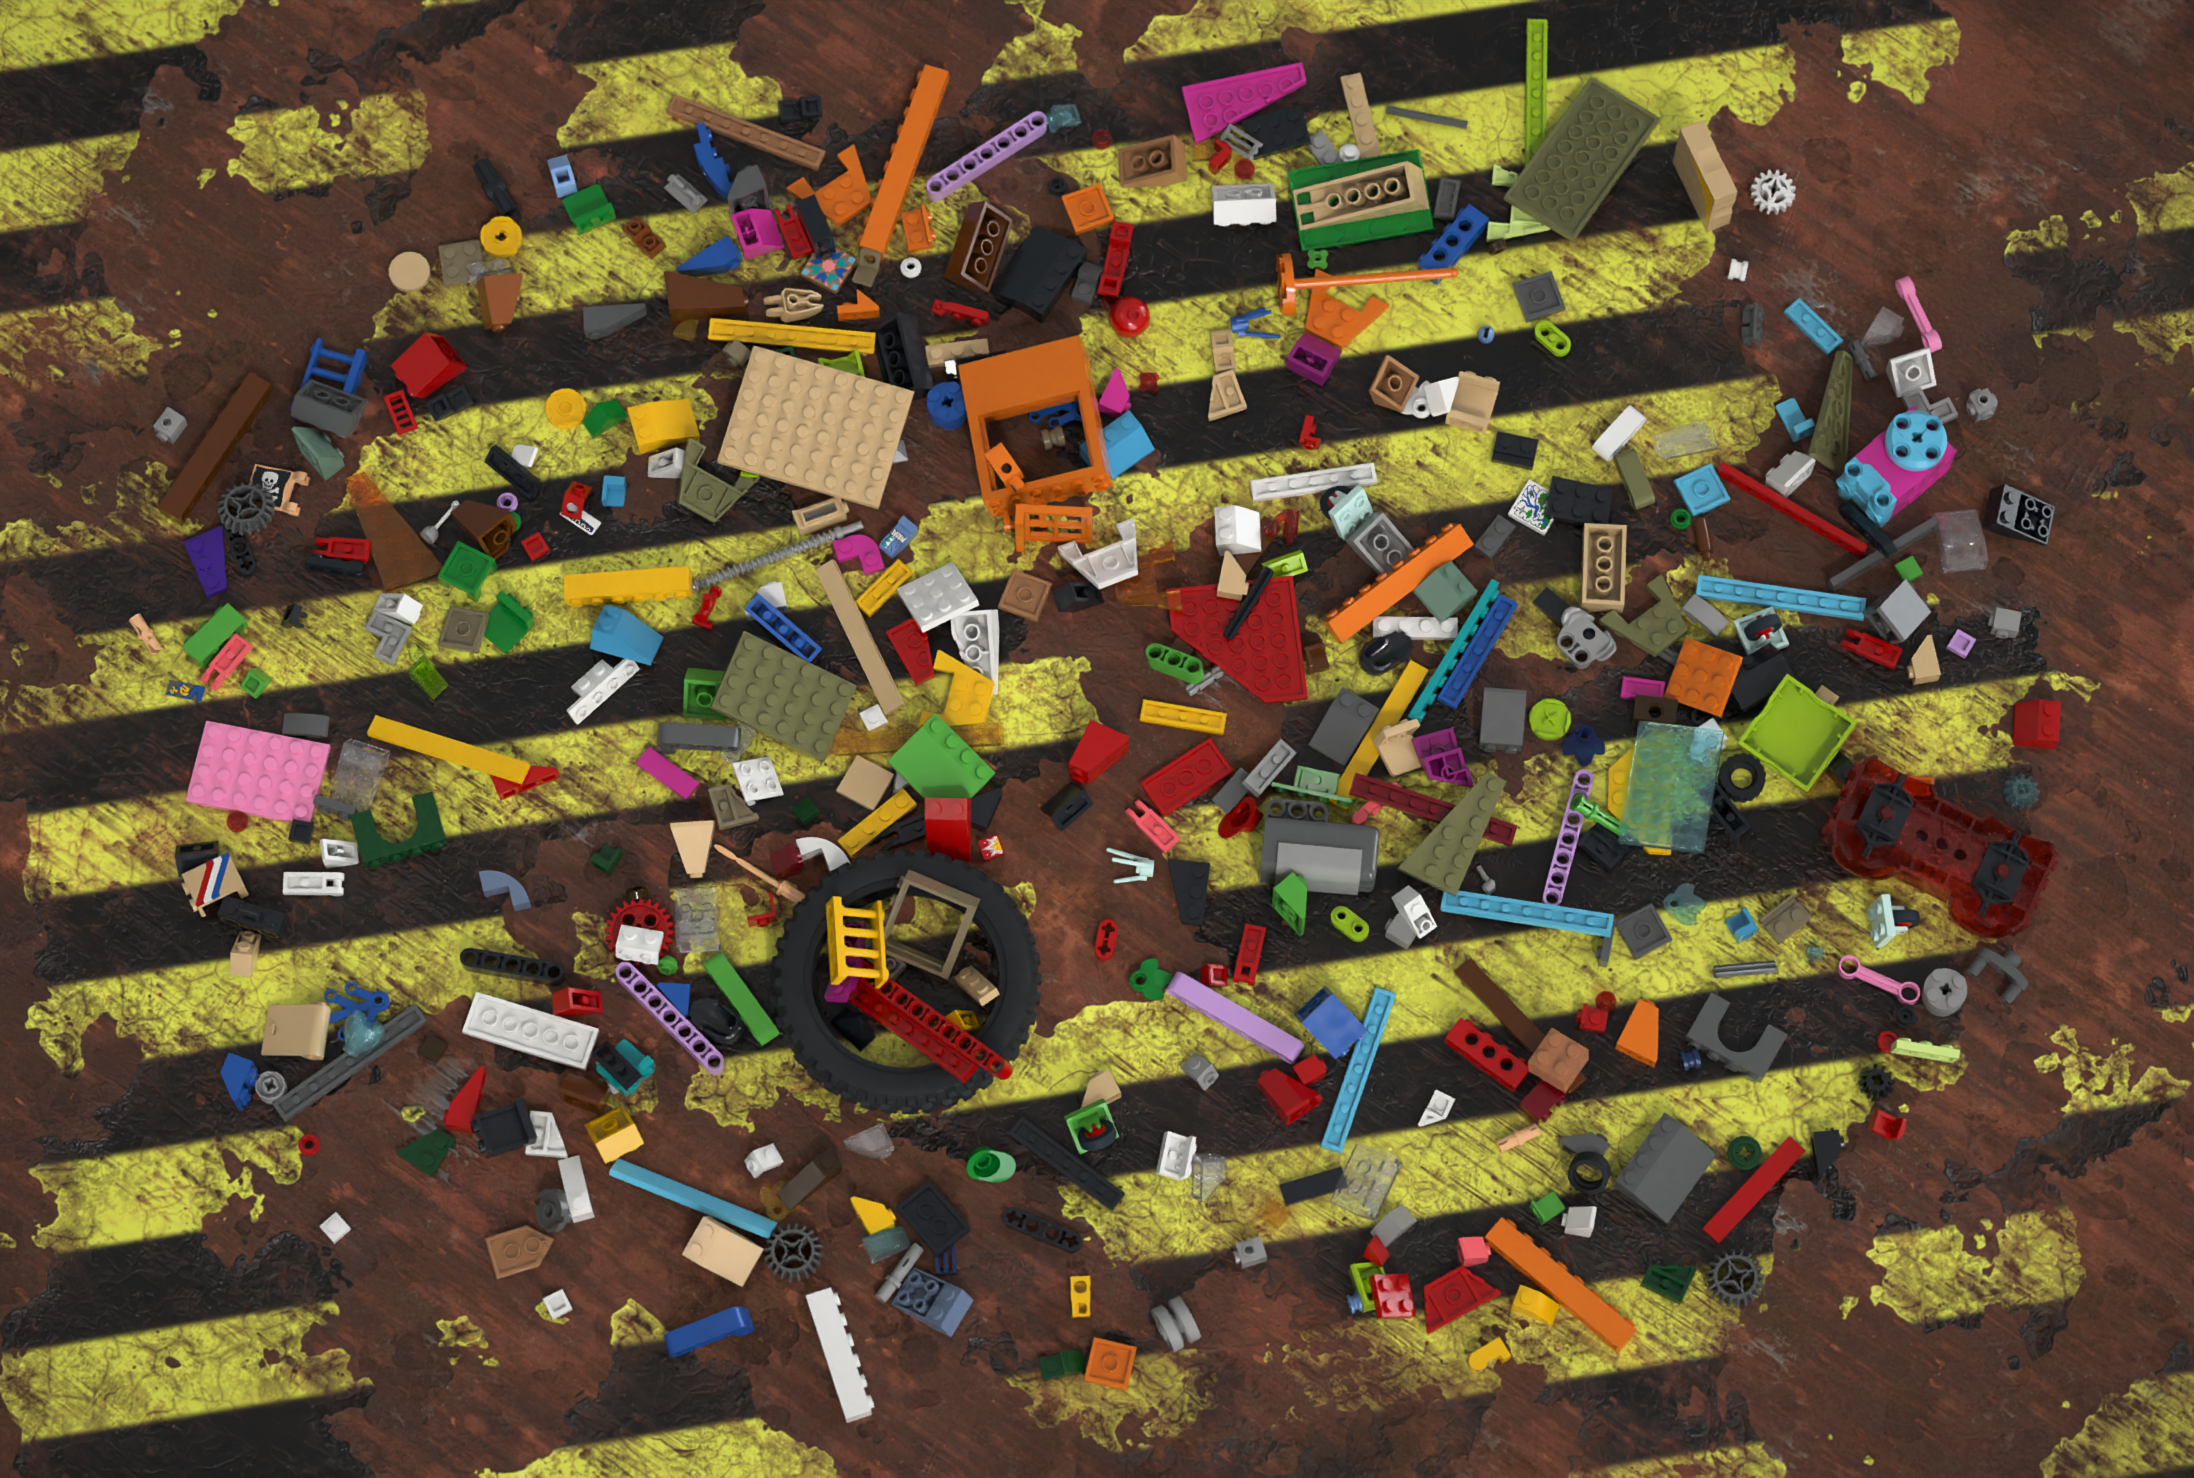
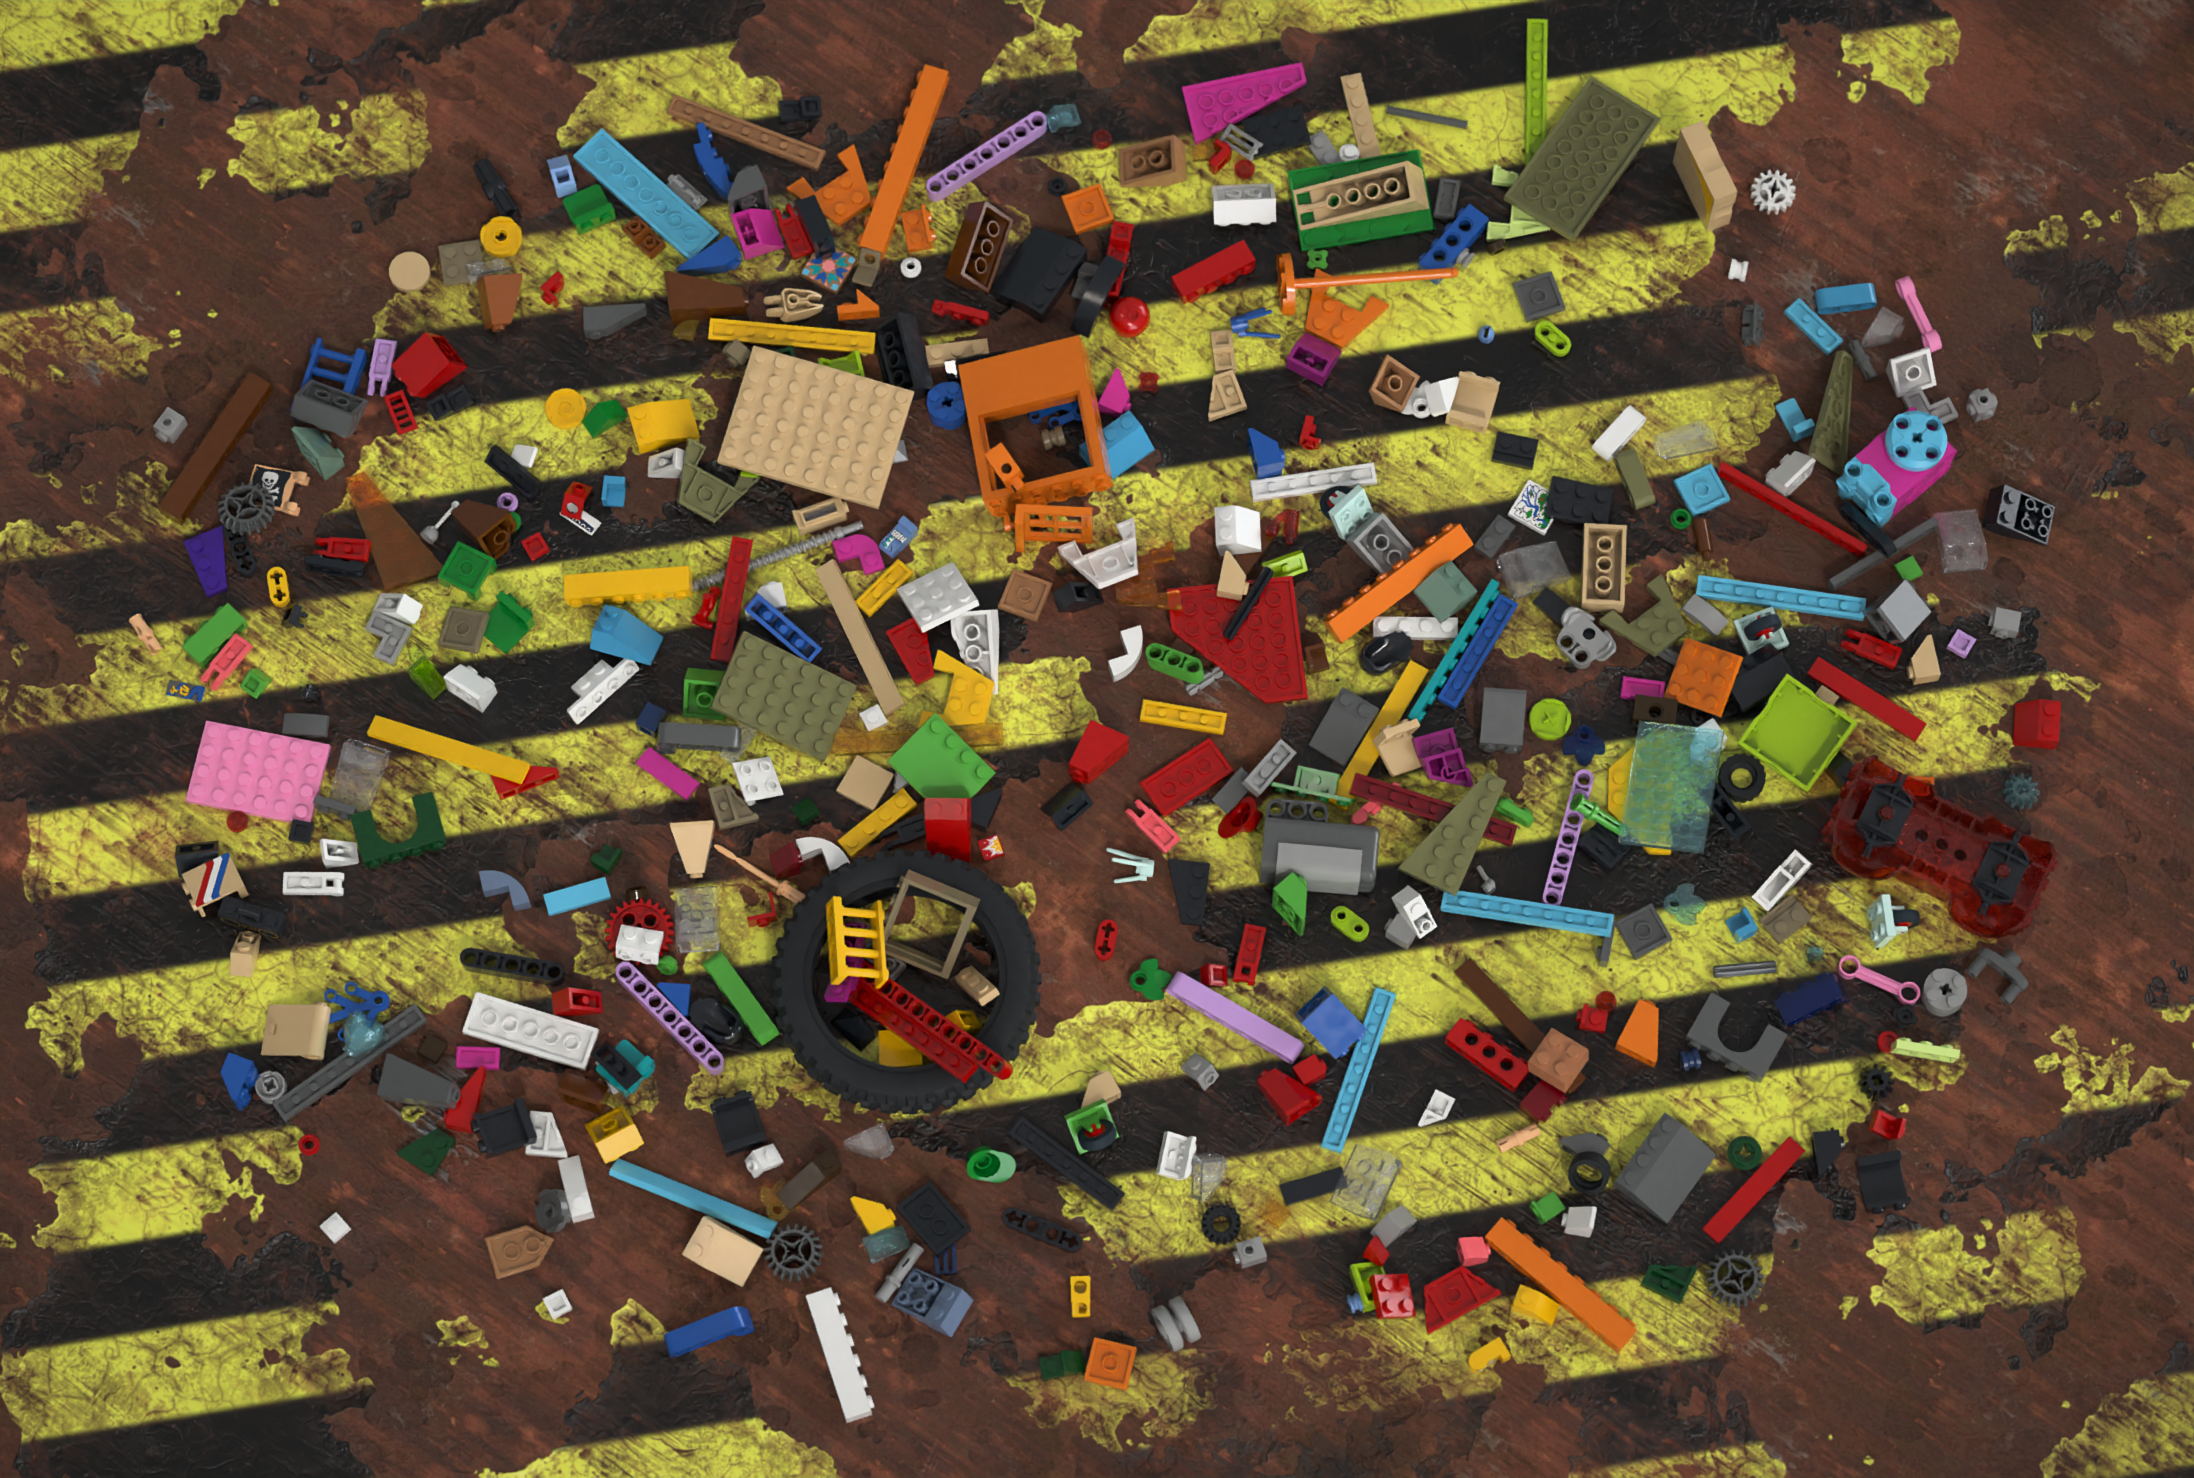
none -> yellow beam [267,567,290,607]
none -> black plate [300,684,322,700]
none -> lavender hinge [368,339,397,397]
none -> dark grey slope [377,1053,460,1109]
none -> white slope [444,664,497,713]
none -> dark pink tile [456,1046,501,1070]
none -> red bracket [540,271,565,308]
none -> medium azure tile [543,877,611,916]
none -> medium azure plate [573,129,720,260]
none -> dark blue panel [635,702,668,739]
none -> red tile [710,536,753,663]
none -> black panel [710,1090,768,1157]
none -> yellow tile [878,1030,923,1067]
none -> black slope [1070,255,1126,339]
none -> white brick [1108,625,1143,682]
none -> red brick [1171,239,1256,305]
none -> black tyre [1201,1203,1241,1245]
none -> blue slope [1247,428,1286,479]
none -> light grey bush [1455,248,1475,269]
none -> bright green plate [1494,797,1534,828]
none -> clear slope [1497,541,1572,601]
none -> white slope [1752,850,1813,911]
none -> clear blue wedge [1774,972,1850,1027]
none -> red tile [1807,656,1927,742]
none -> dark azure beam [1815,283,1877,314]
none -> black panel [1855,1150,1911,1214]

